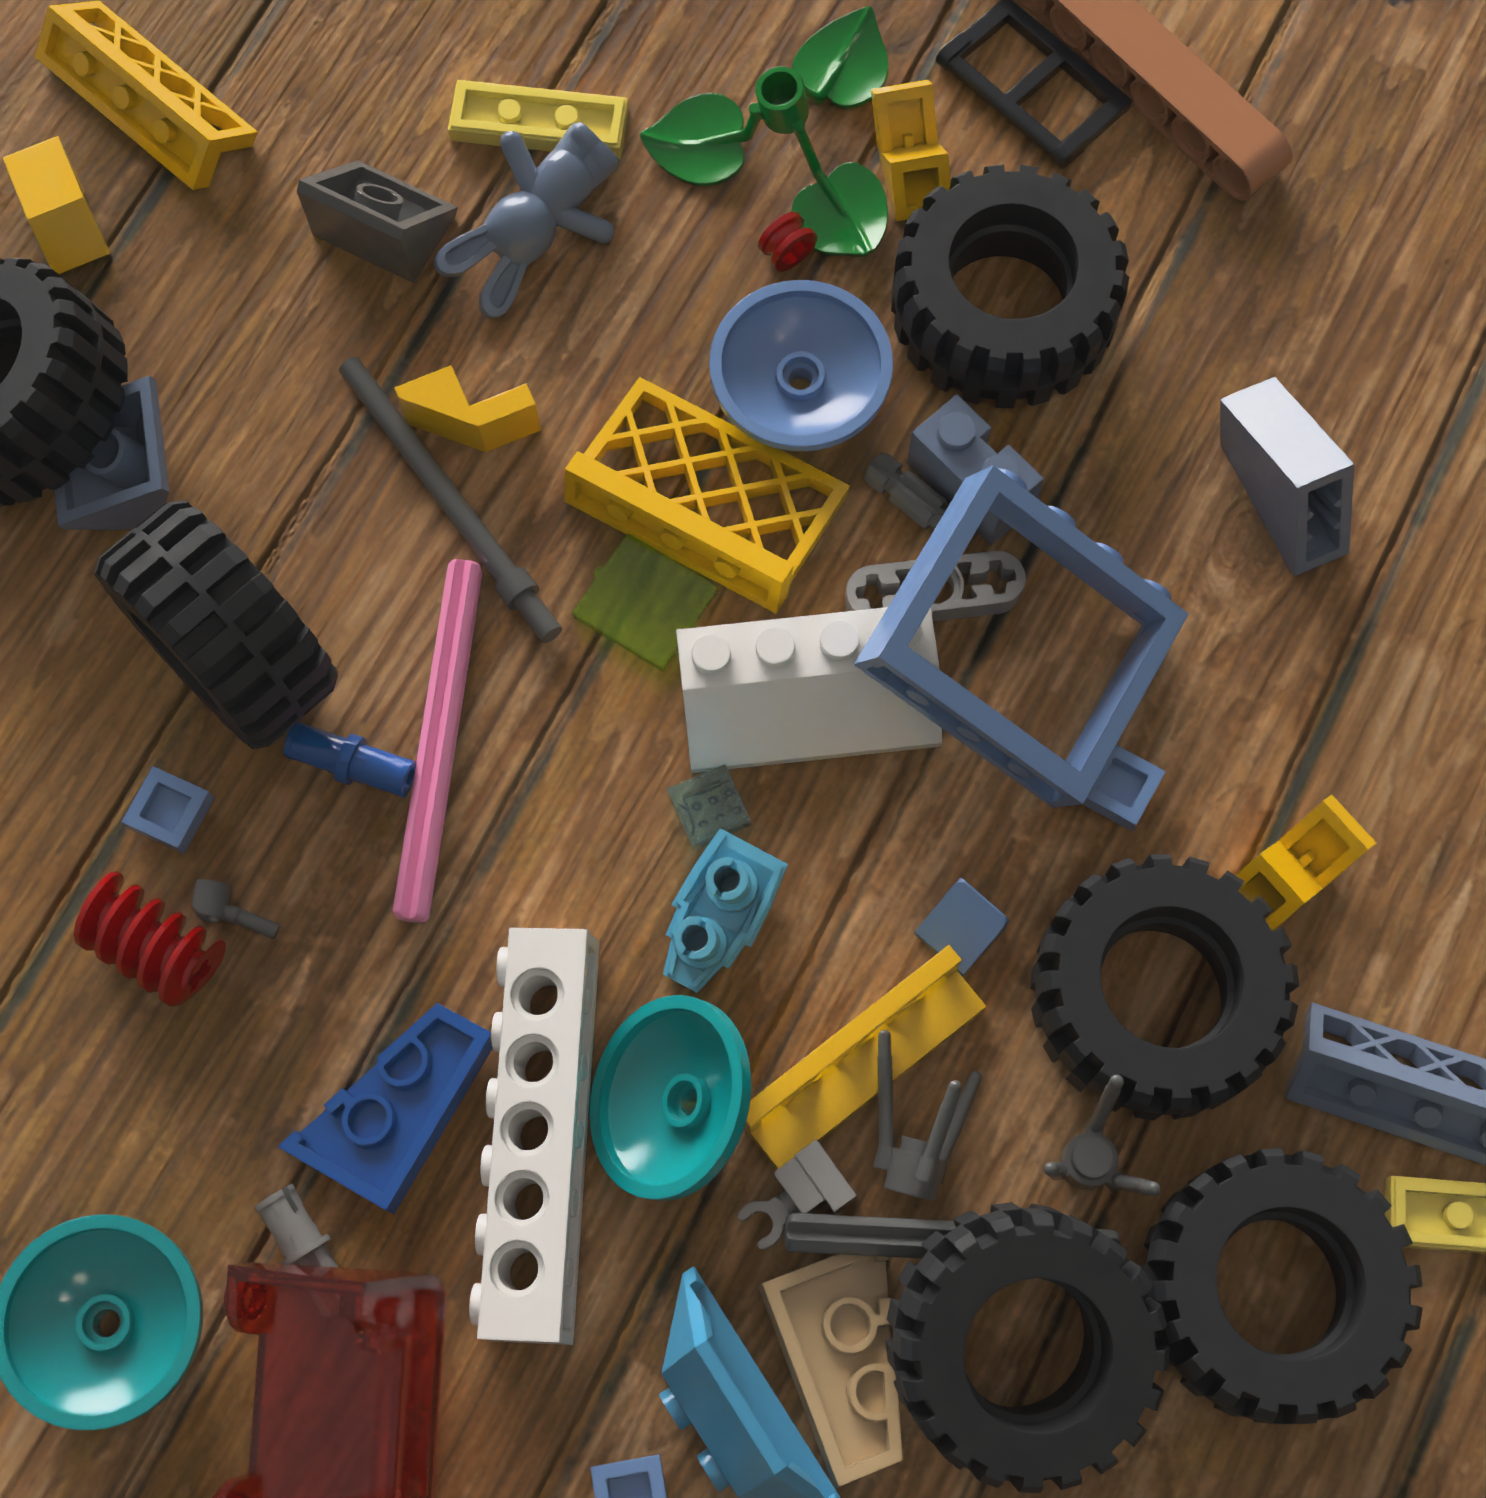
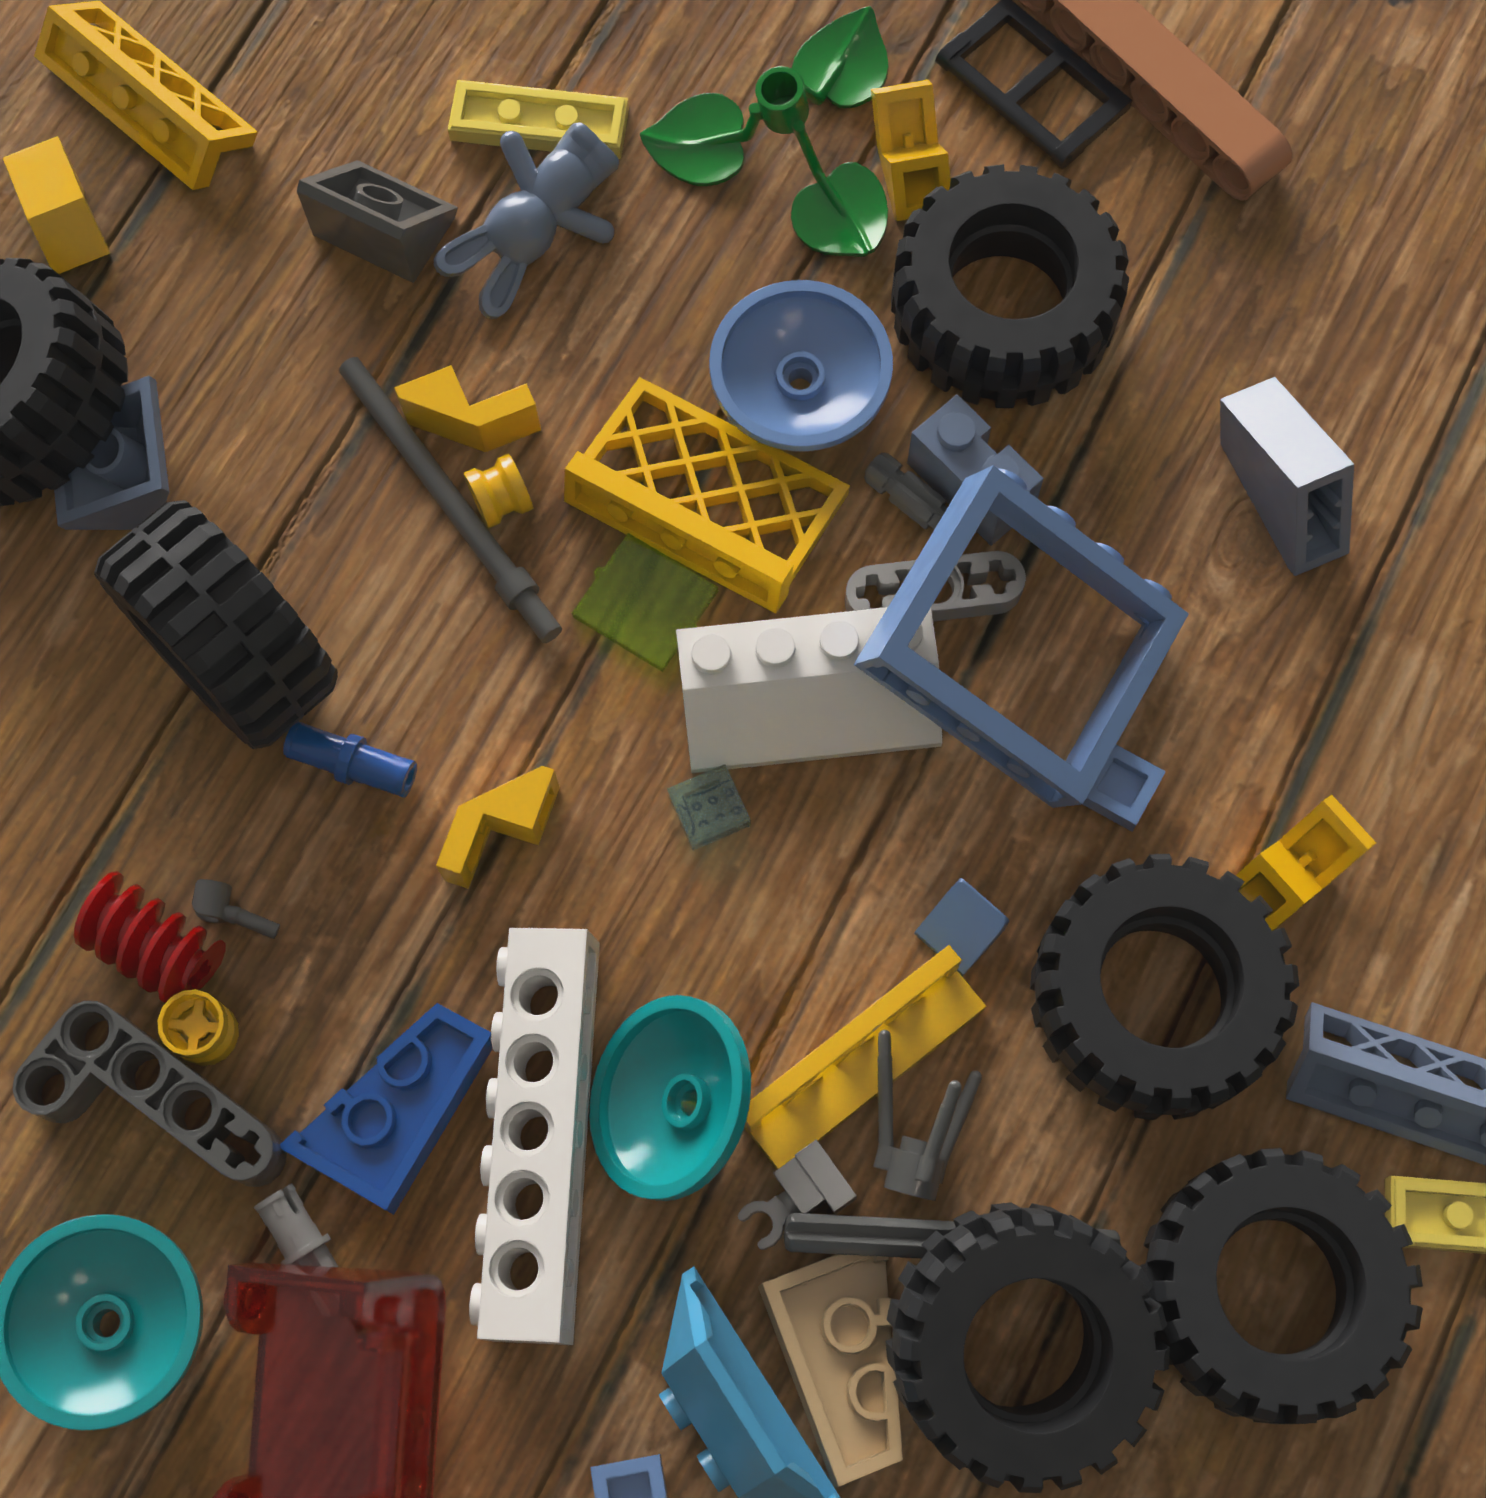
medium blue plate [121,766,215,854] -> none
bright pink axle [392,559,483,923] -> none
medium azure connector [663,828,788,993] -> none
red bush [758,212,818,271] -> none
dark grey plant [1043,1075,1160,1196] -> none
none -> dark grey beam [12,1001,287,1187]
none -> yellow wheel [157,989,239,1066]
none -> yellow slope [436,766,560,889]
none -> yellow wheel [463,453,534,529]

